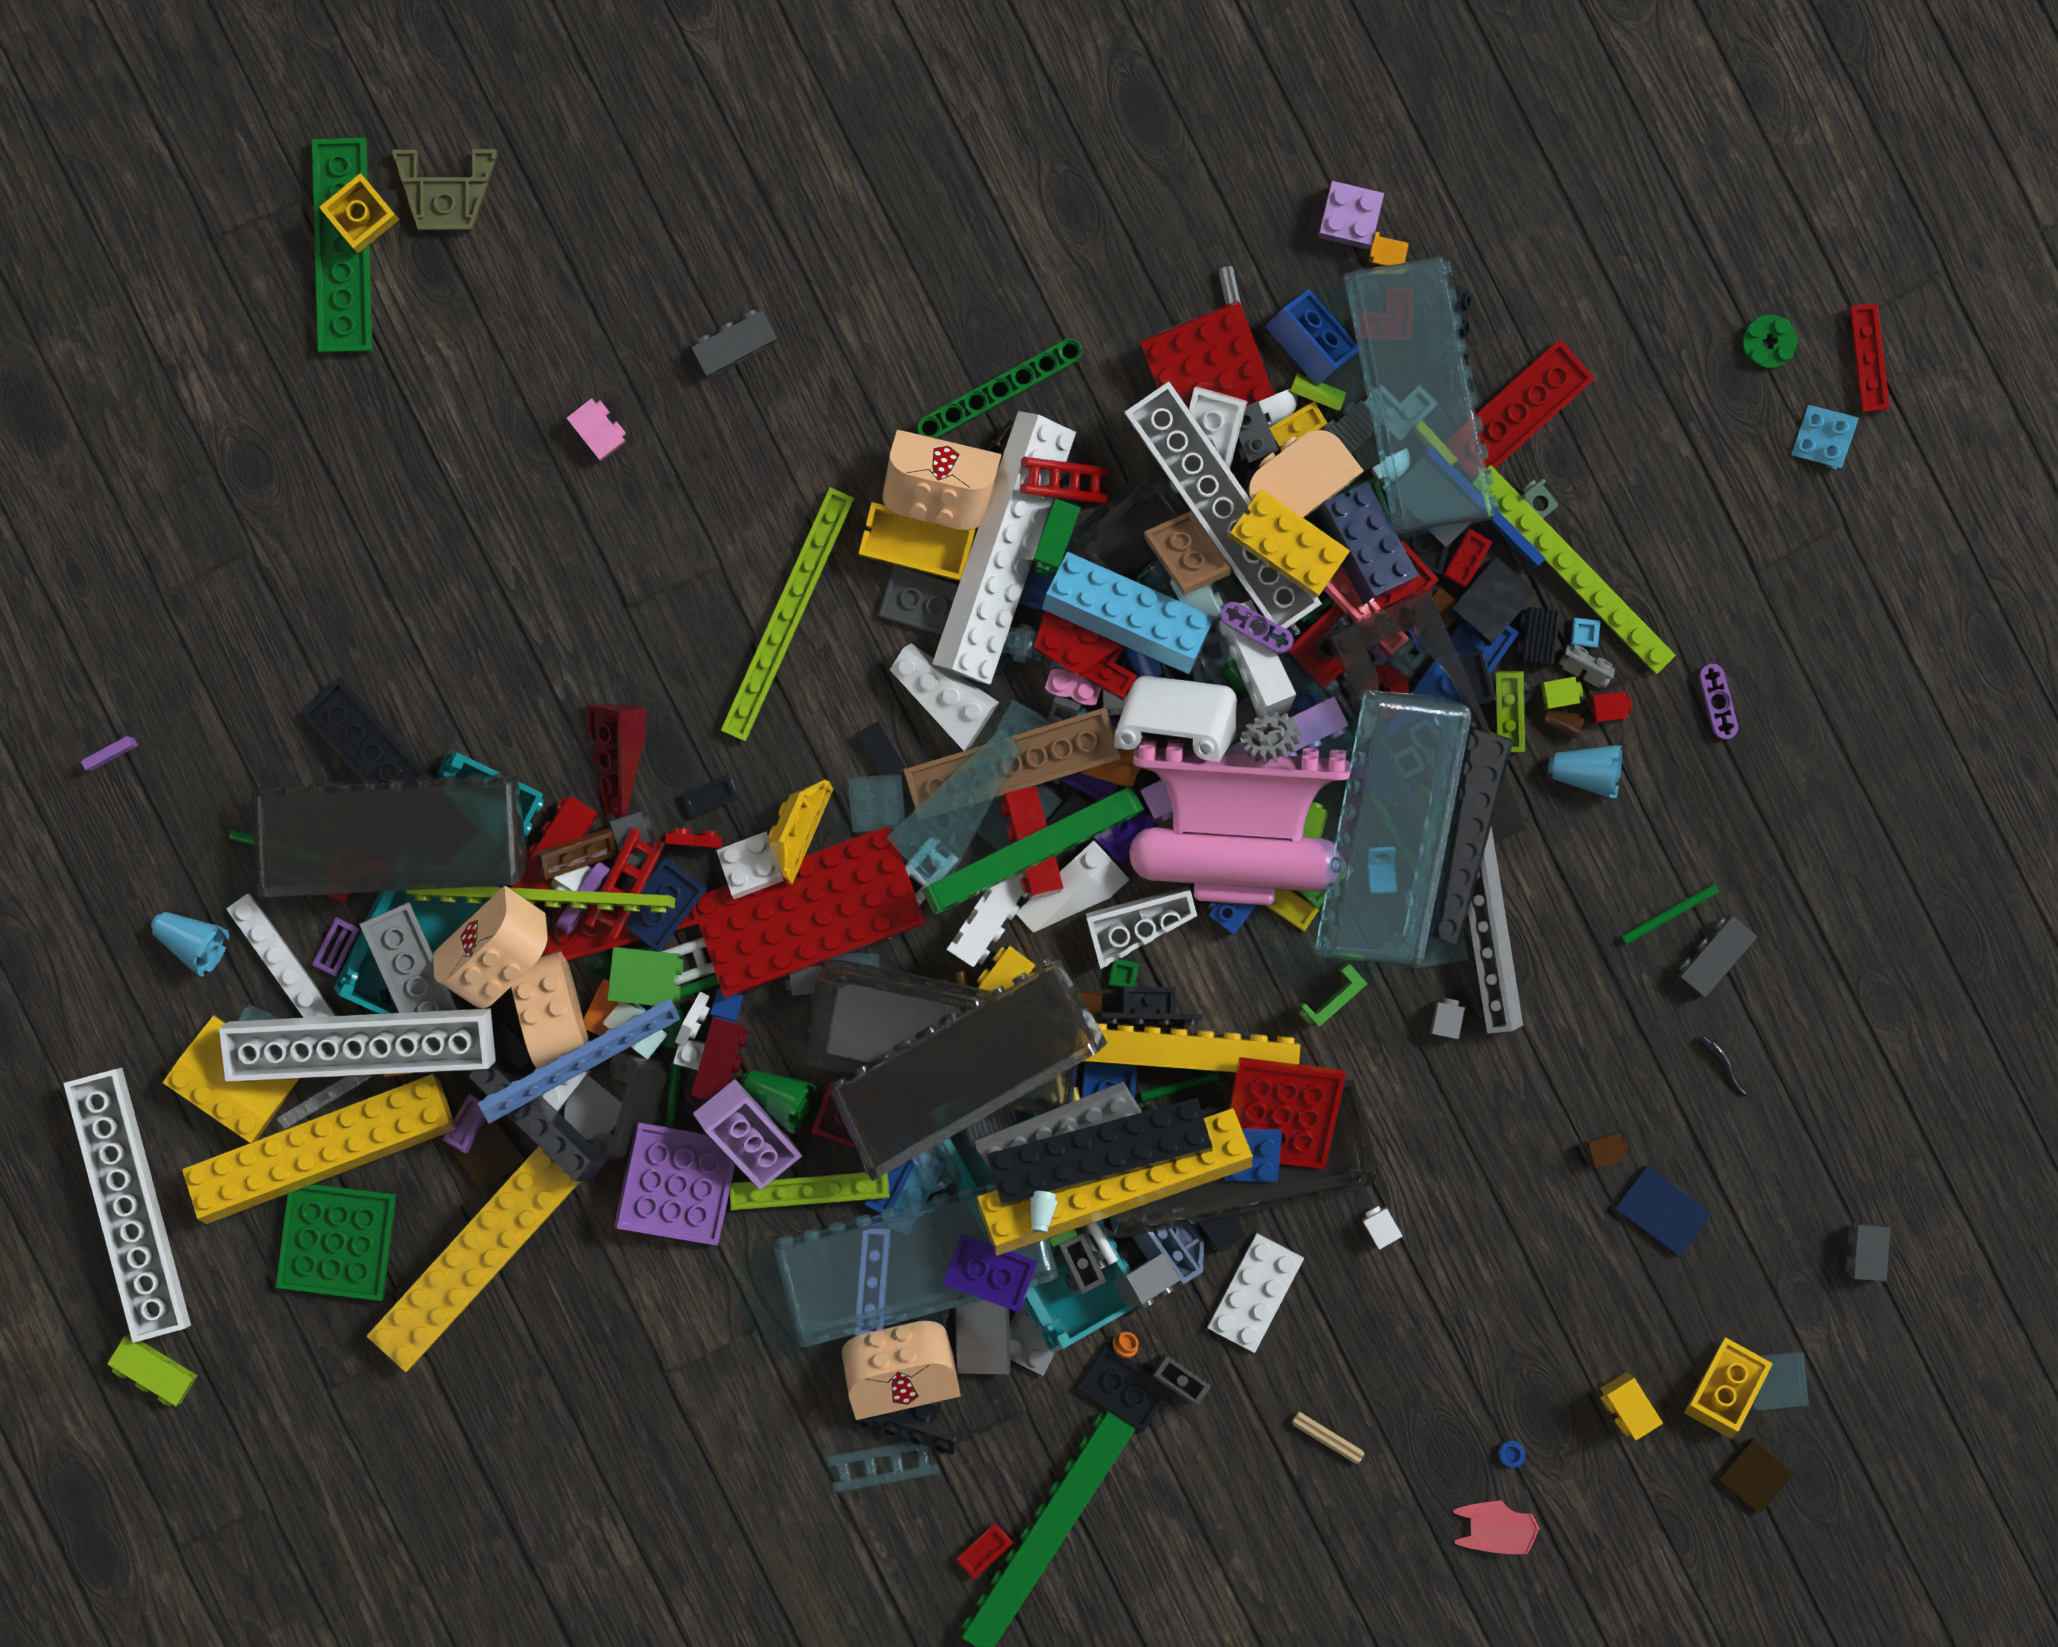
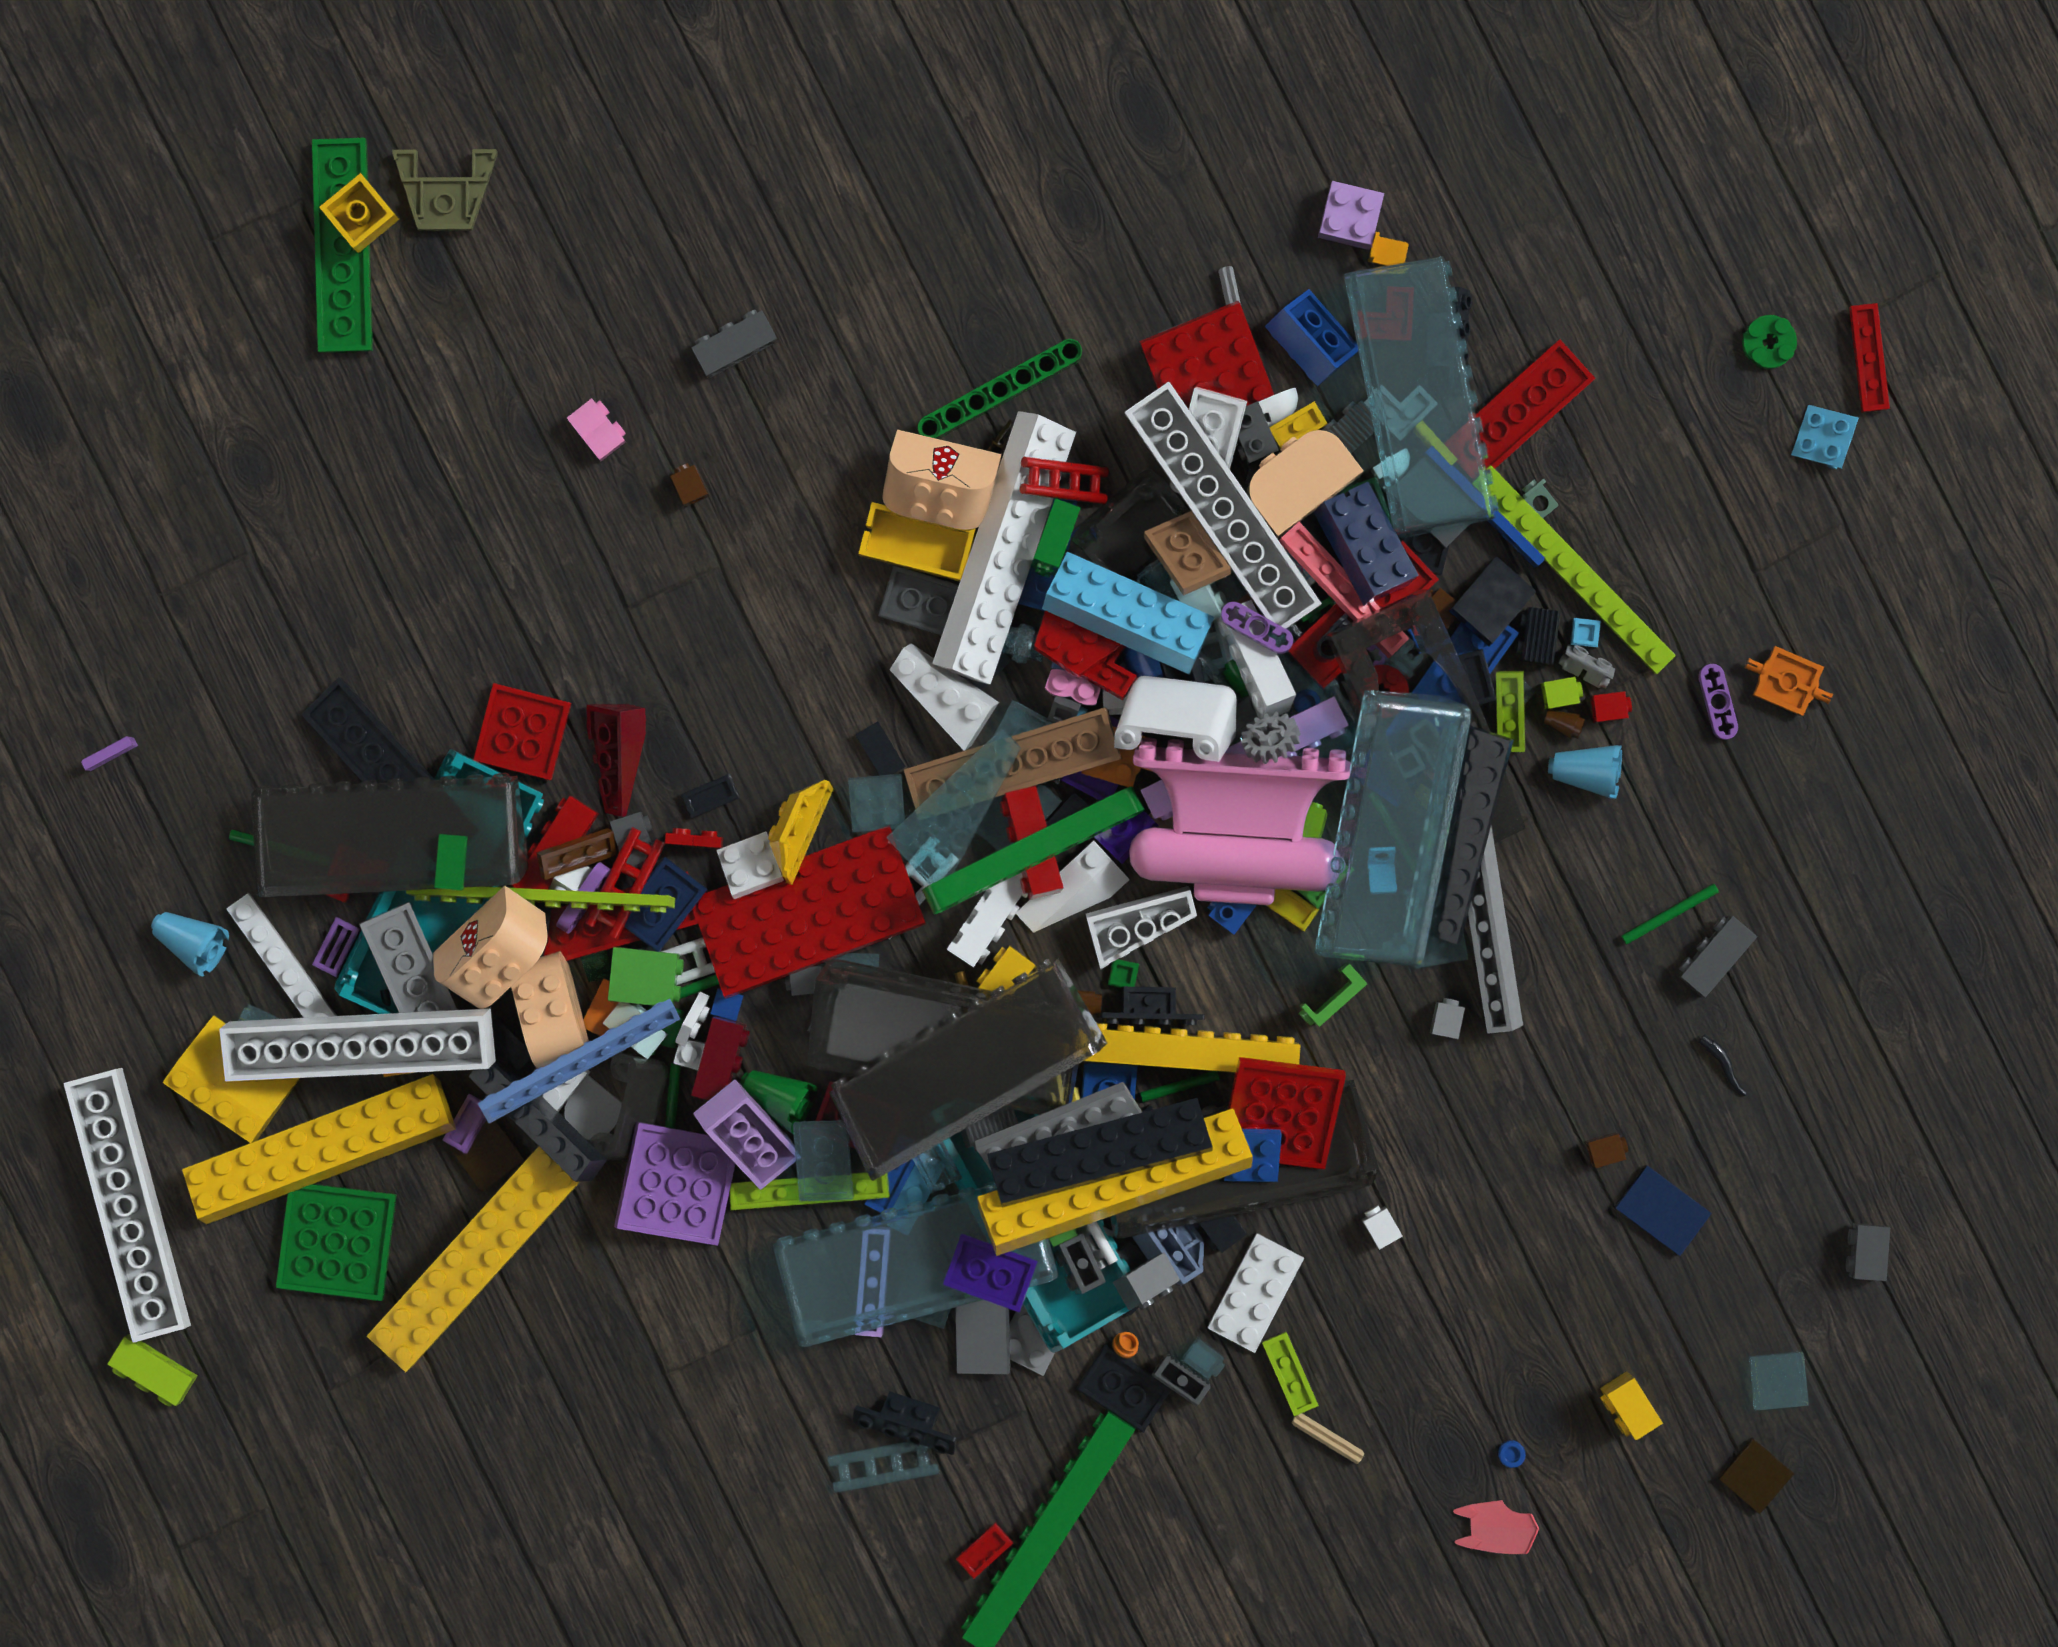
clear beam [277,1074,373,1130] -> none
lime plate [721,487,854,741] -> none
light nougat brick [842,1321,961,1420] -> none
light aqua cone [1030,1191,1057,1233] -> none
yellow piece [1227,489,1350,598] -> none
lime tile [1290,373,1346,410] -> none
red plate [1442,529,1492,589] -> none
yellow slope [1684,1337,1773,1439] -> none
none -> green tile [435,834,468,890]
none -> red plate [473,683,572,780]
none -> reddish brown brick [670,463,710,507]
none -> clear light blue tile [793,1120,854,1201]
none -> clear light blue brick [1182,1337,1225,1380]
none -> lime plate [1262,1331,1319,1416]
none -> orange plate [1745,646,1833,716]

